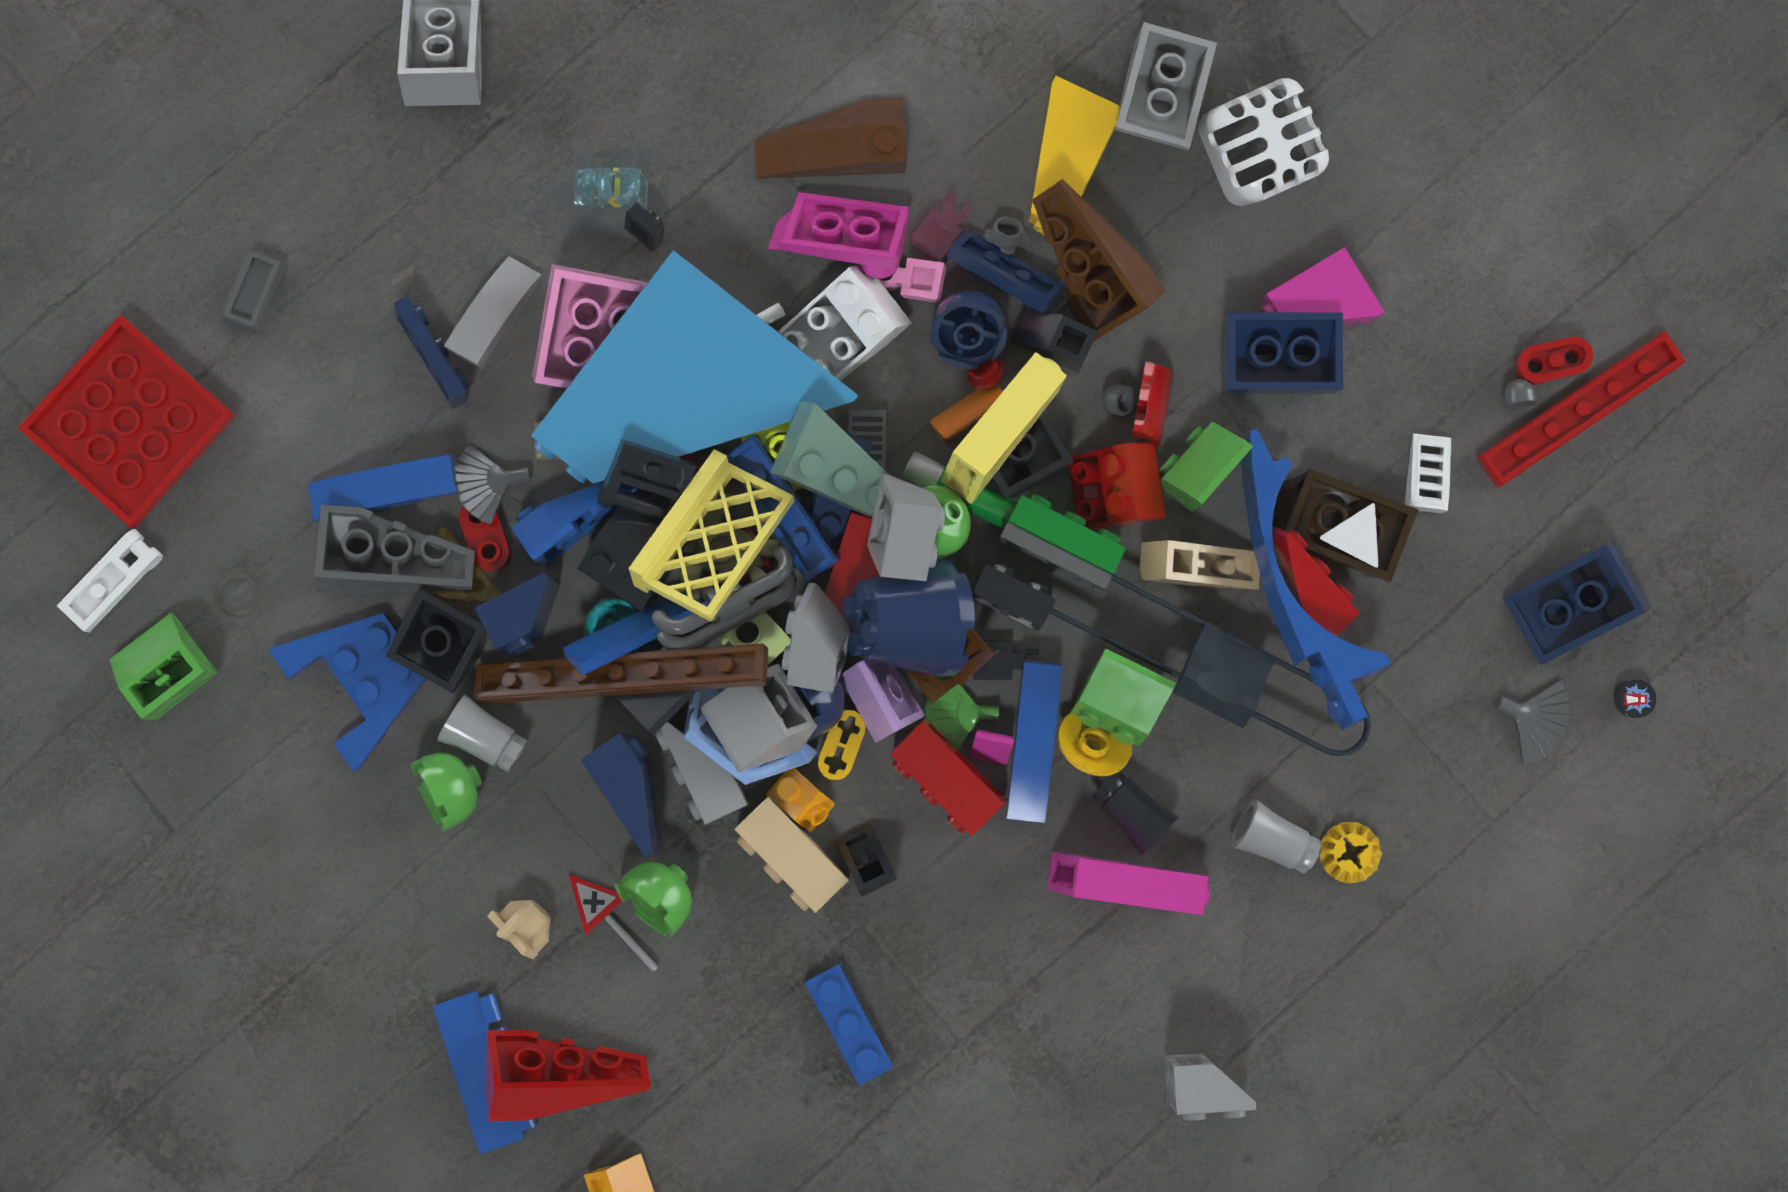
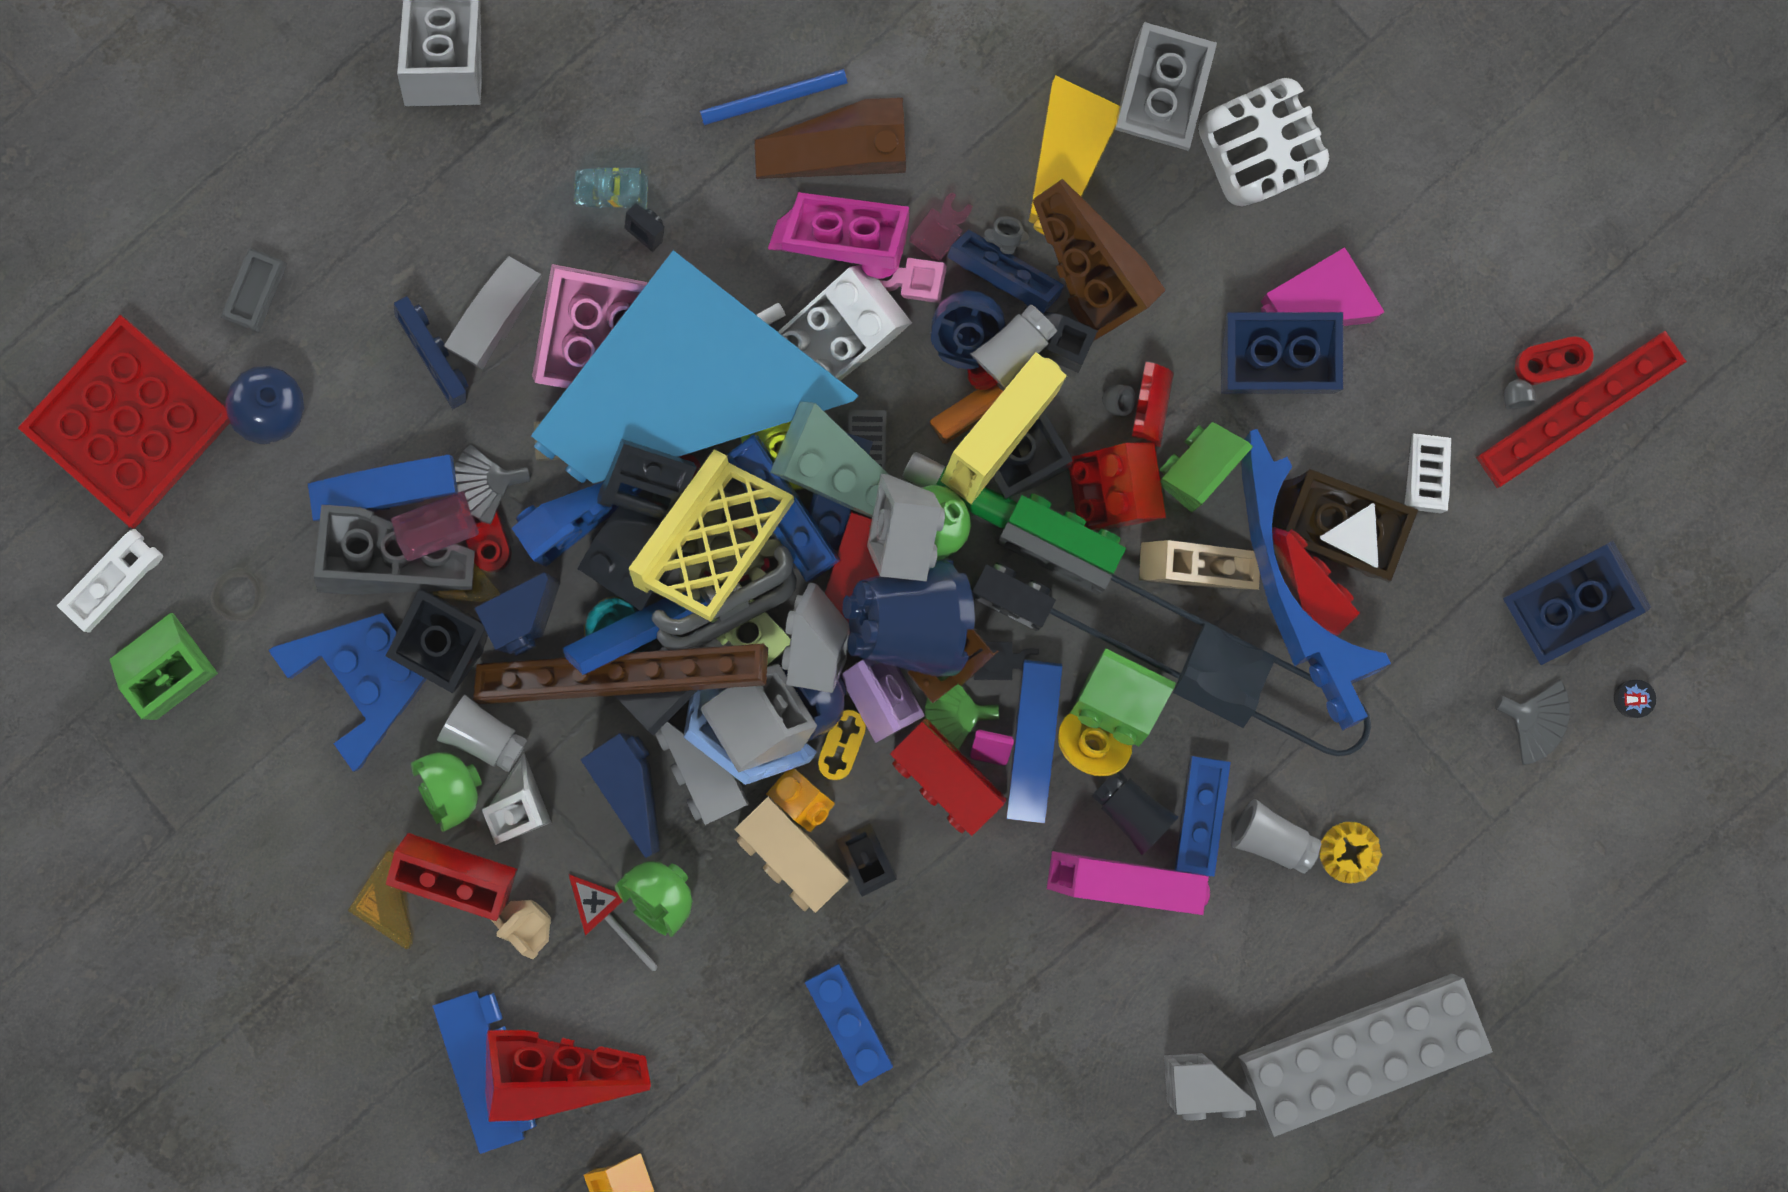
none -> dark blue cylinder [225,366,305,444]
none -> clear yellow tile [348,850,413,950]
none -> red brick [385,833,518,922]
none -> clear pink slope [391,491,479,561]
none -> white slope [482,753,552,845]
none -> blue bar [700,69,848,125]
none -> light grey plant [971,305,1057,389]
none -> blue plate [1174,756,1231,877]
none -> light grey brick [1238,974,1493,1137]

